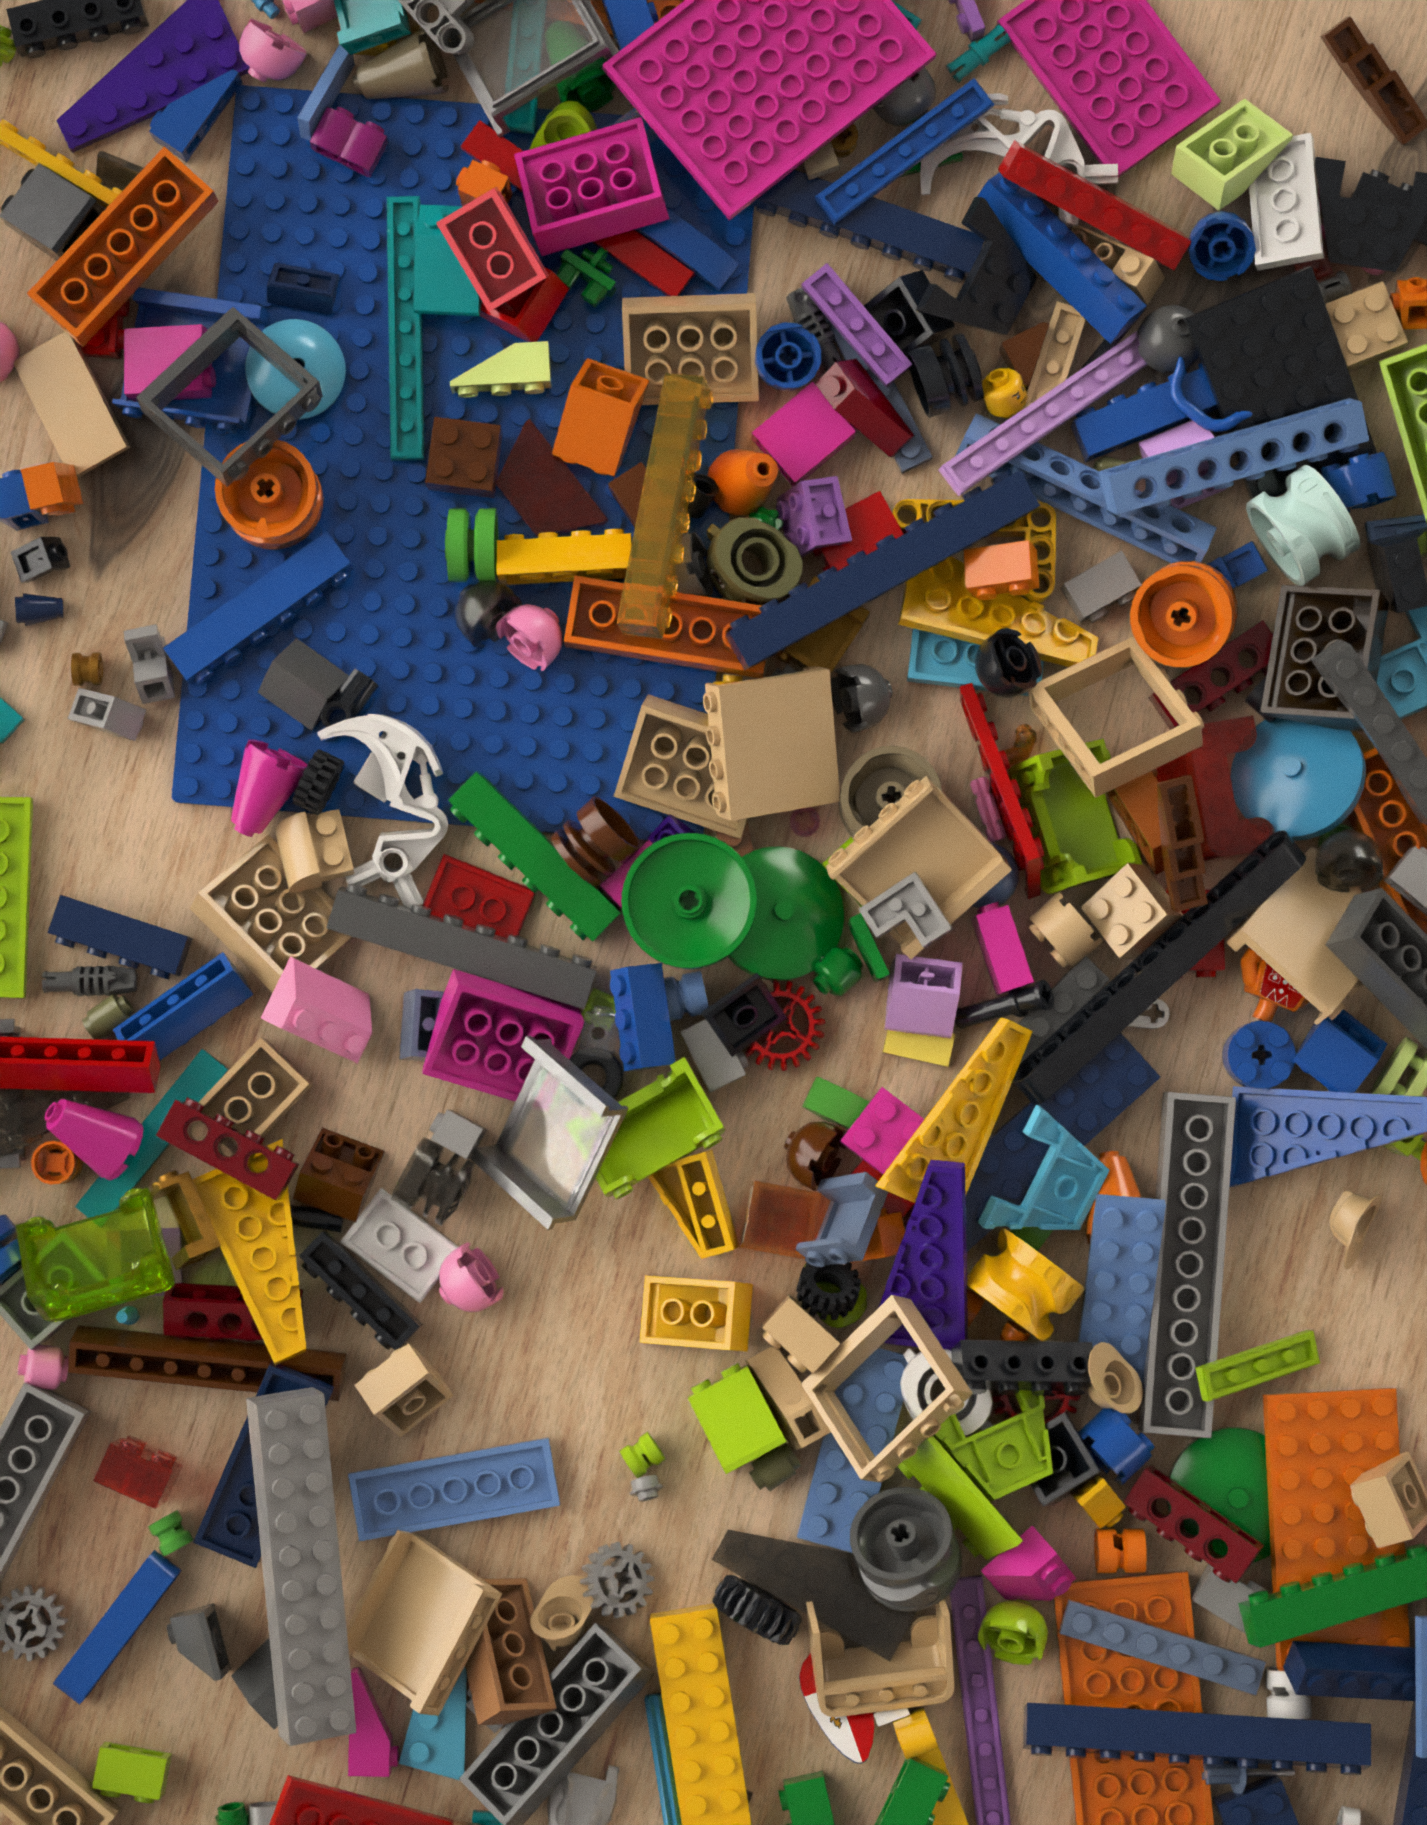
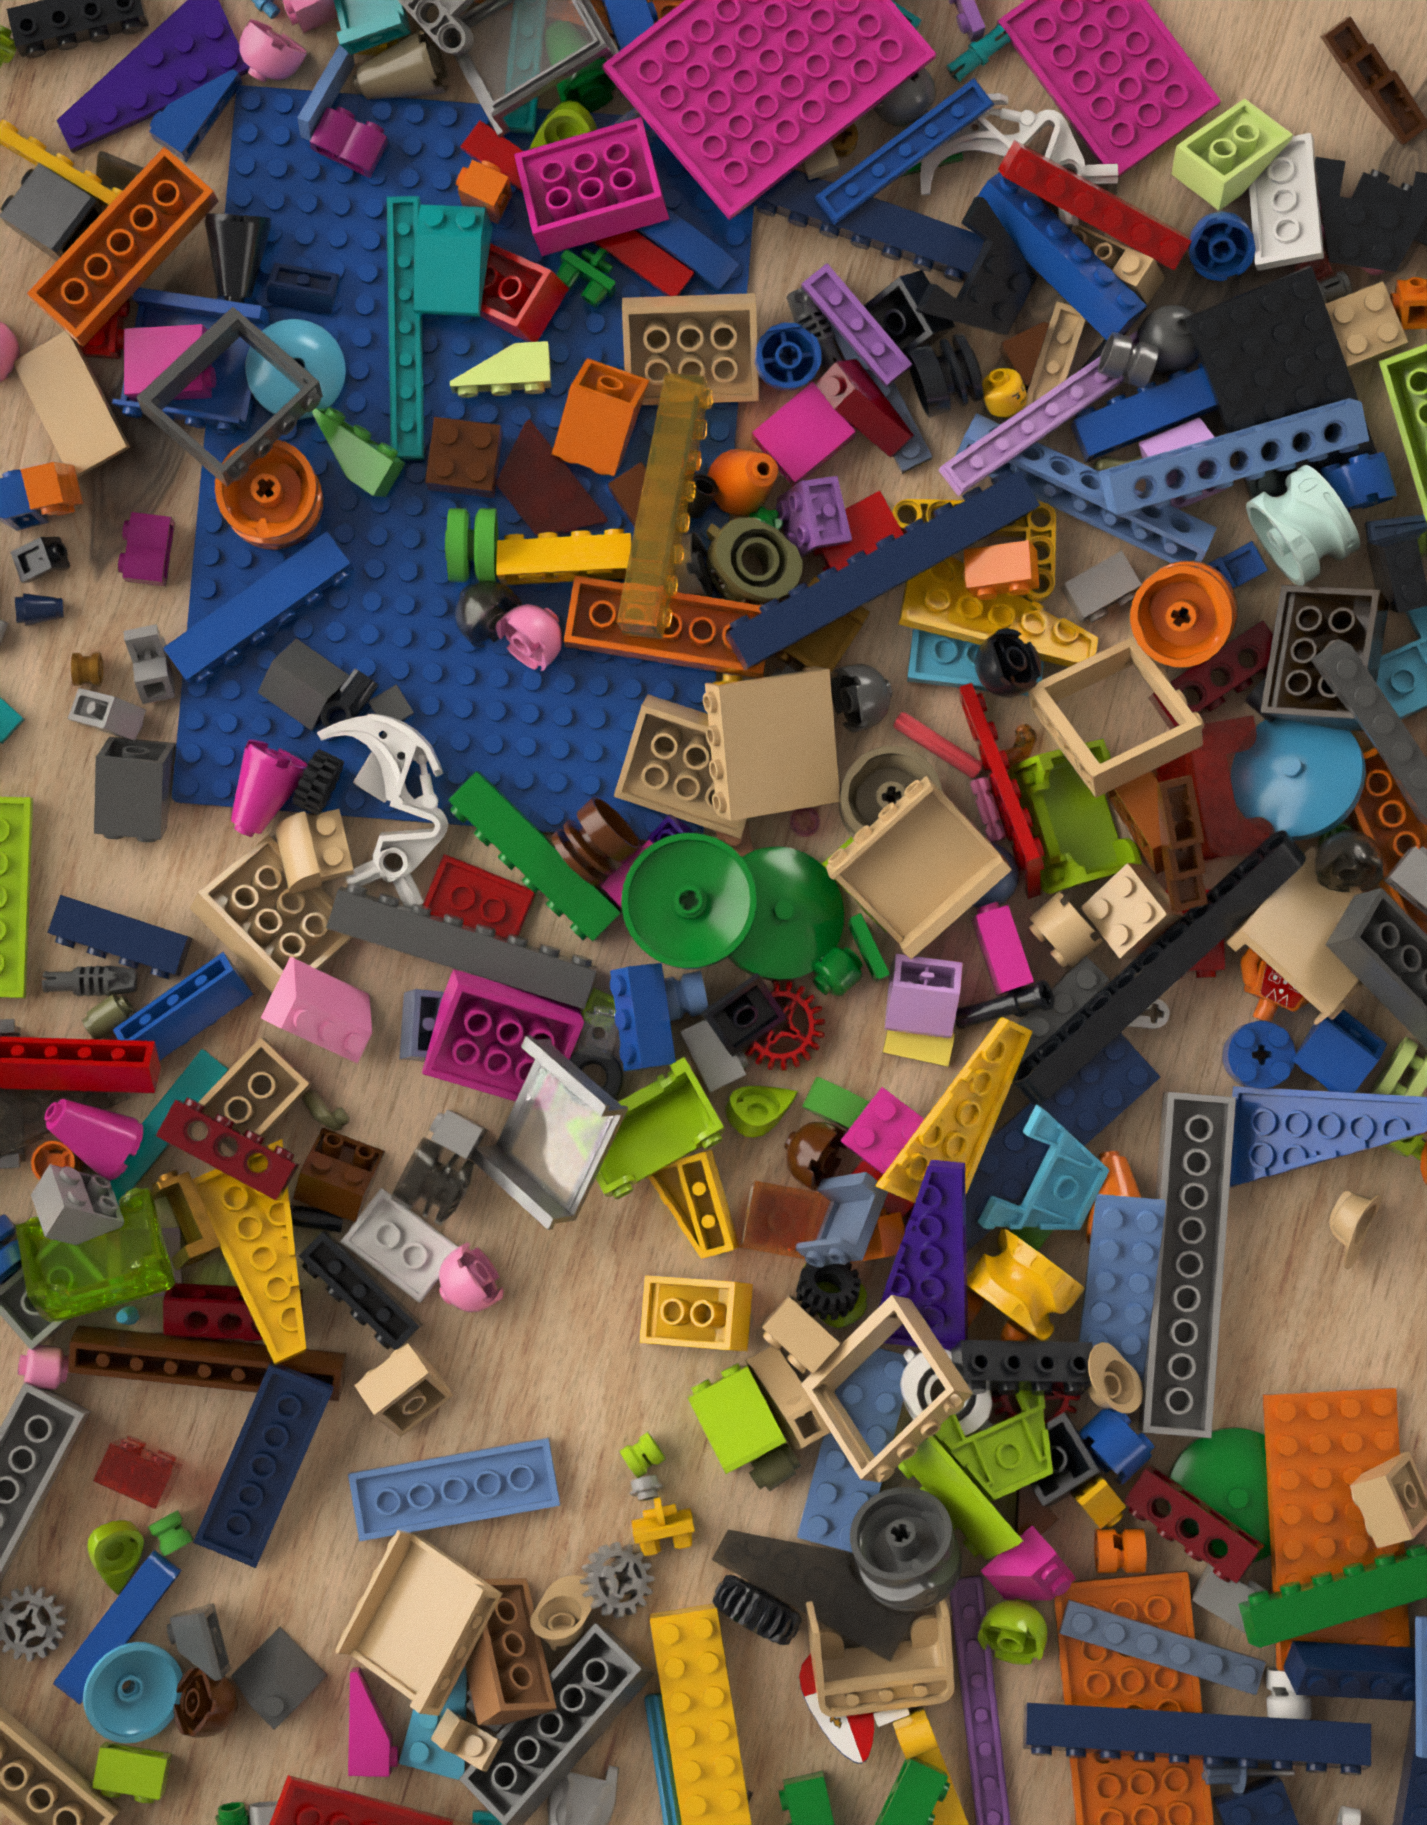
light grey brick [246,1387,356,1746] -> none
coral brick [436,187,549,312] -> none
light grey plate [858,872,954,948] -> none
blue animal [1170,357,1253,432] -> none
lime tile [1195,1330,1320,1402] -> none
none -> light grey slope [31,1164,124,1245]
none -> medium azure dish [83,1642,183,1743]
none -> lime piece [87,1520,144,1595]
none -> dark grey slope [94,737,175,842]
none -> magenta brick [118,512,175,587]
none -> reddish brown cylinder [174,1668,238,1738]
none -> black cone [204,213,271,303]
none -> olive arm [302,1090,350,1131]
none -> bright green slope [312,407,405,497]
none -> dark grey tile [368,684,414,721]
none -> tan slope [431,1708,503,1772]
none -> yellow hips [631,1497,695,1556]
none -> lime piece [725,1086,798,1138]
none -> coral axle [893,712,983,778]
none -> reddish brown slope [1015,1485,1059,1536]
none -> flat silver wheel [1098,332,1158,388]

